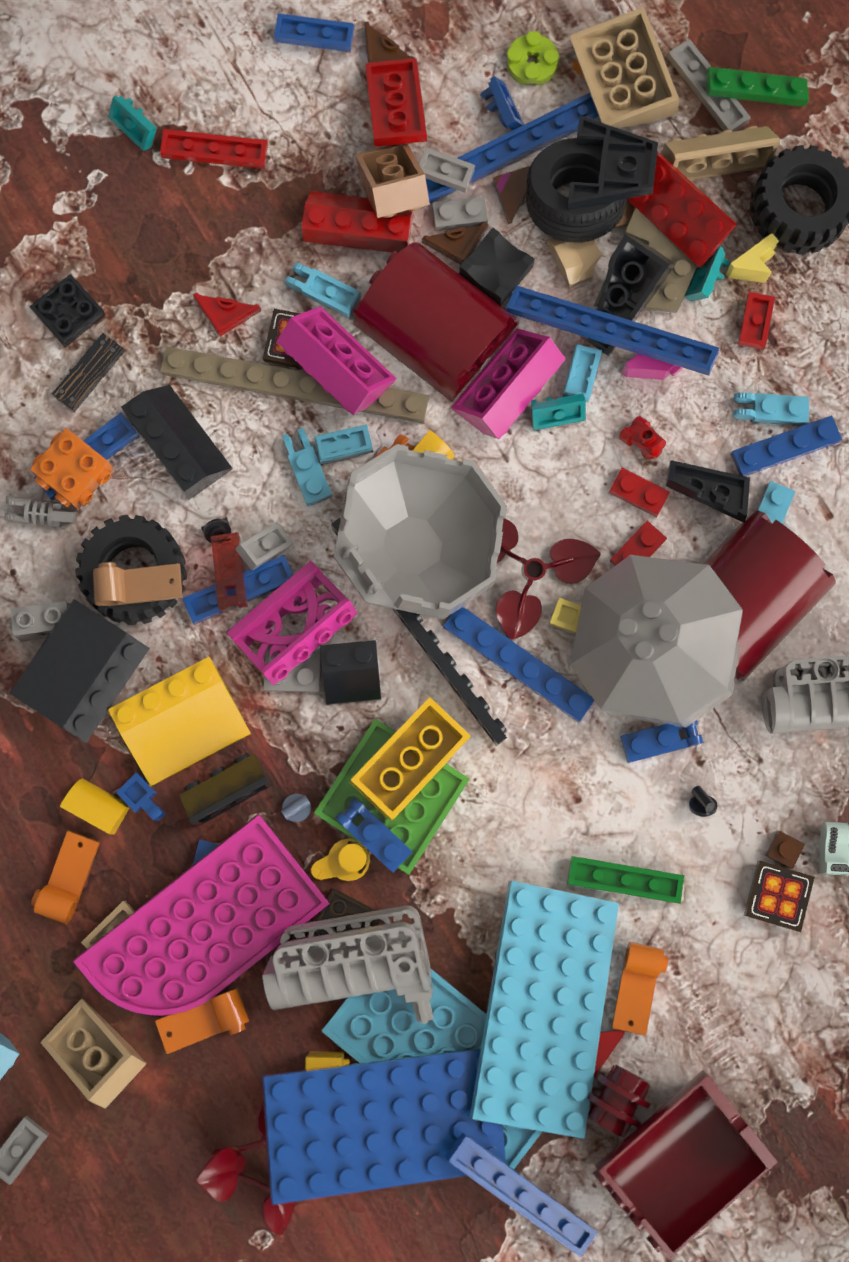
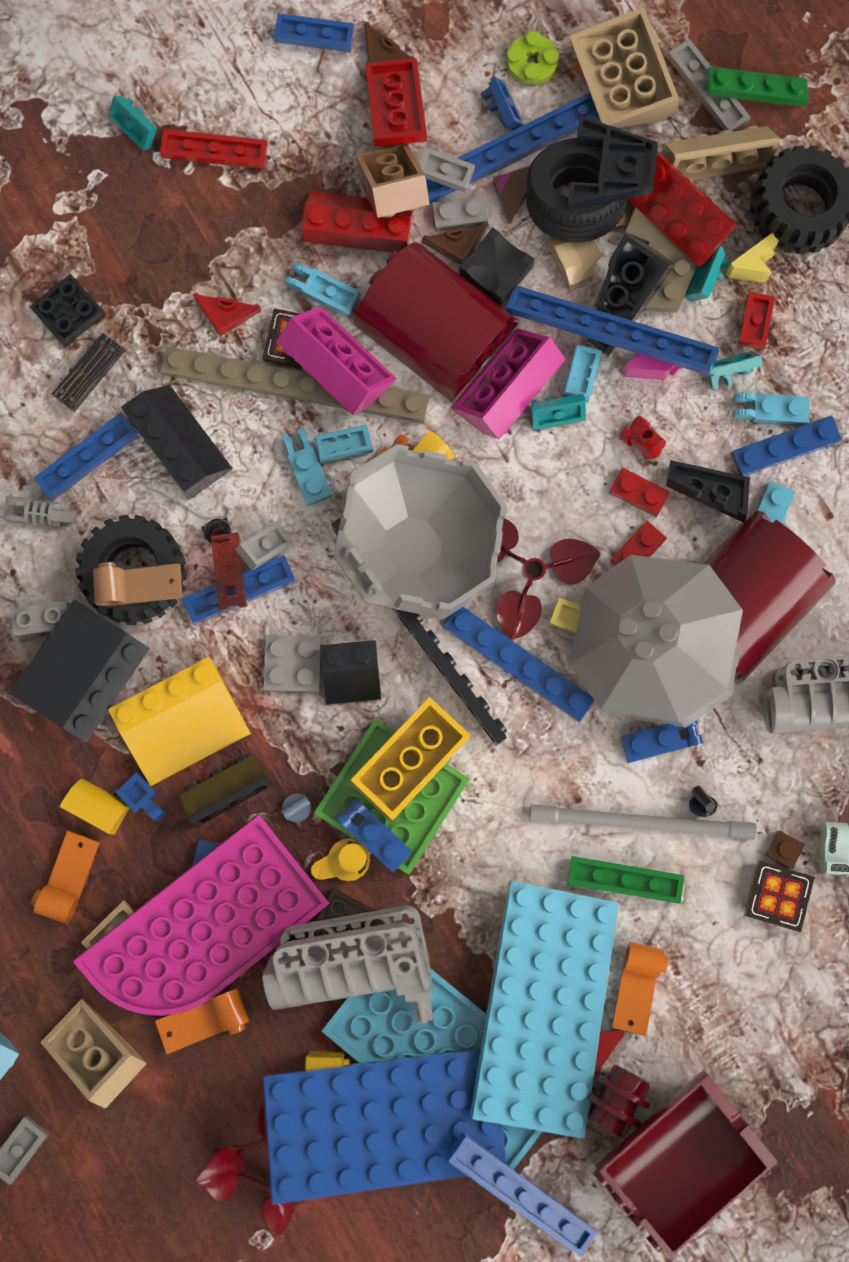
orange brick [30,428,113,510] -> none
dark pink fence [226,561,357,685] -> none
none -> light grey piece [529,804,756,840]
none -> plate [708,351,763,390]

